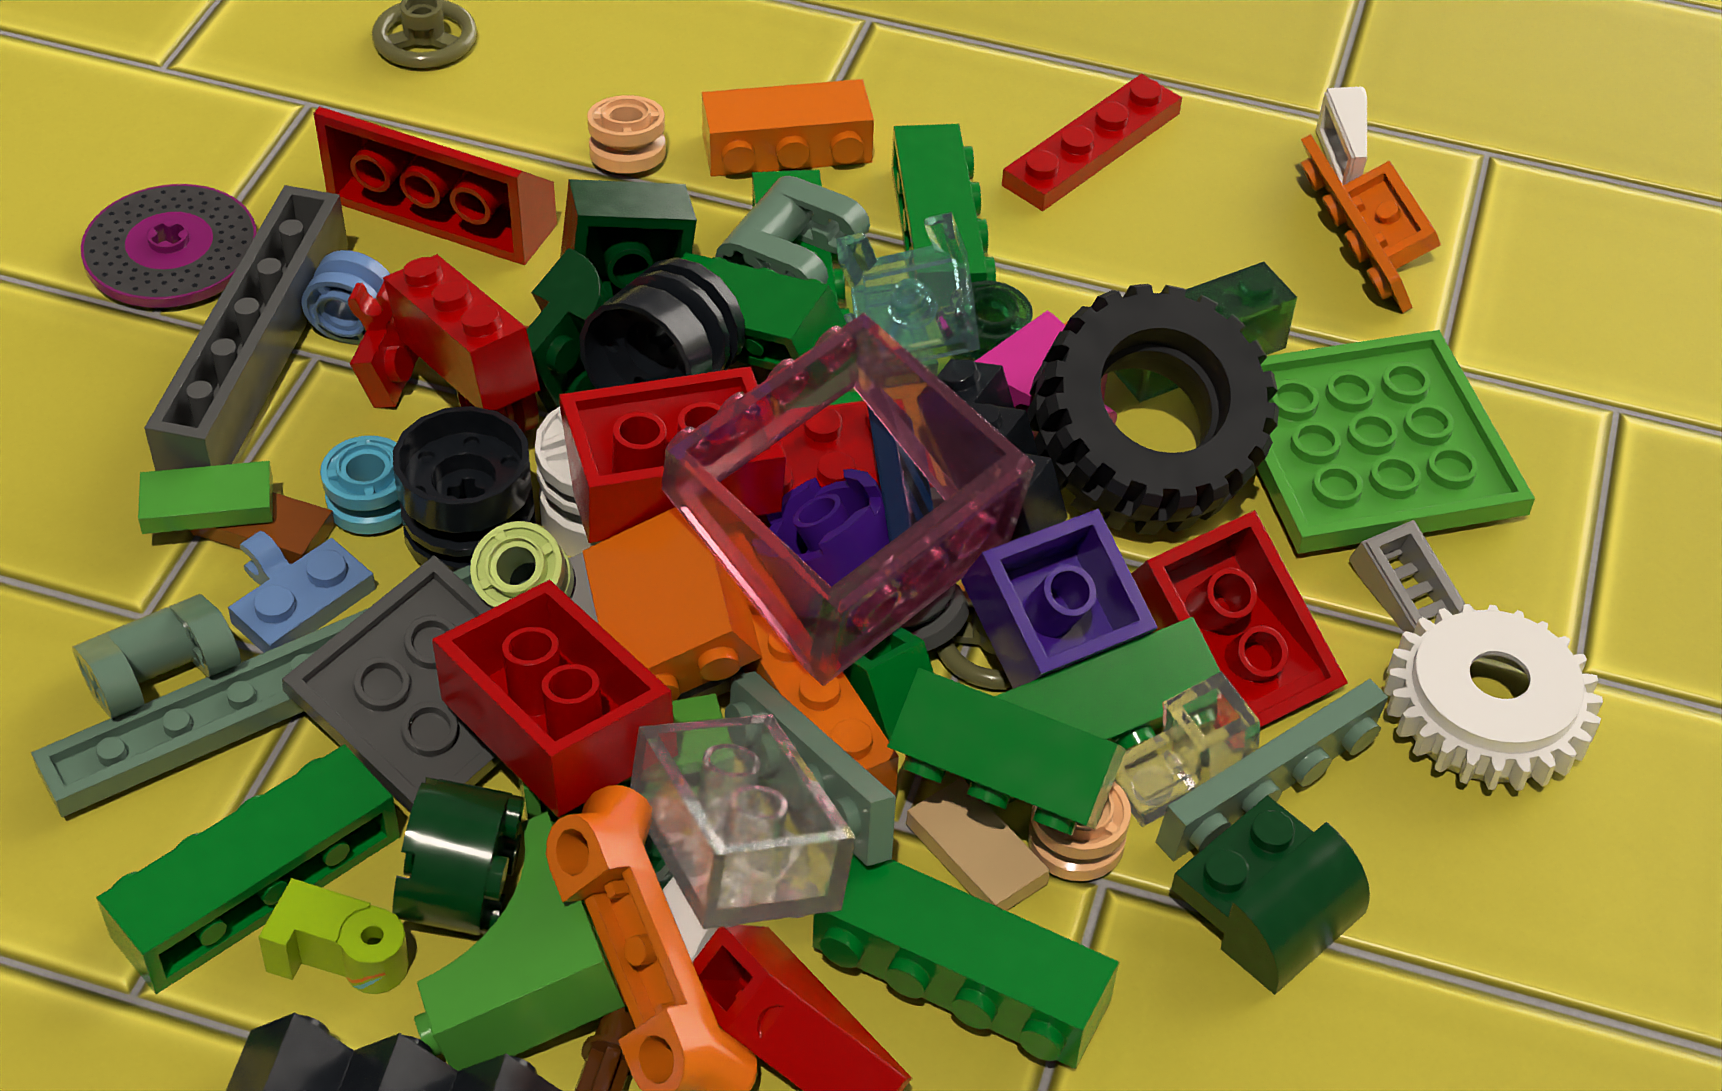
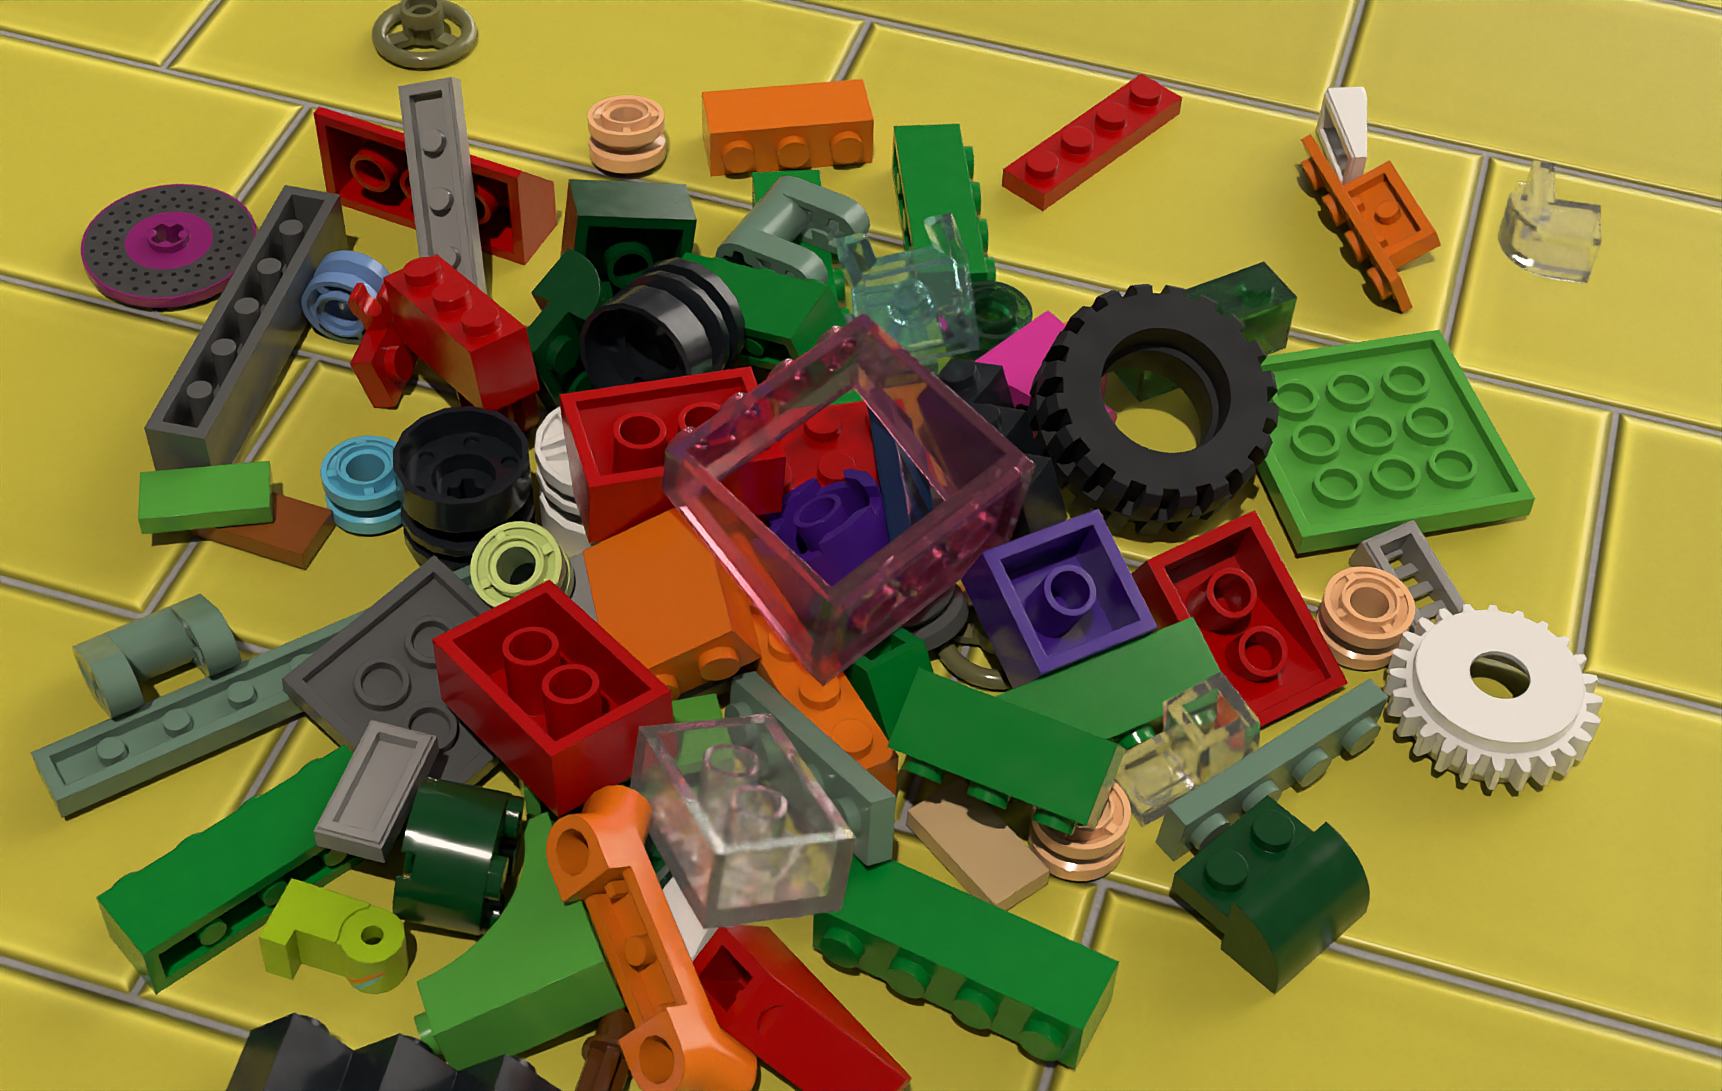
medium blue plate [228,530,375,653] -> none
none -> light grey tile [314,720,439,863]
none -> light grey tile [398,77,487,294]
none -> light nougat wheel [1315,566,1415,670]
none -> clear brick [1497,160,1601,284]

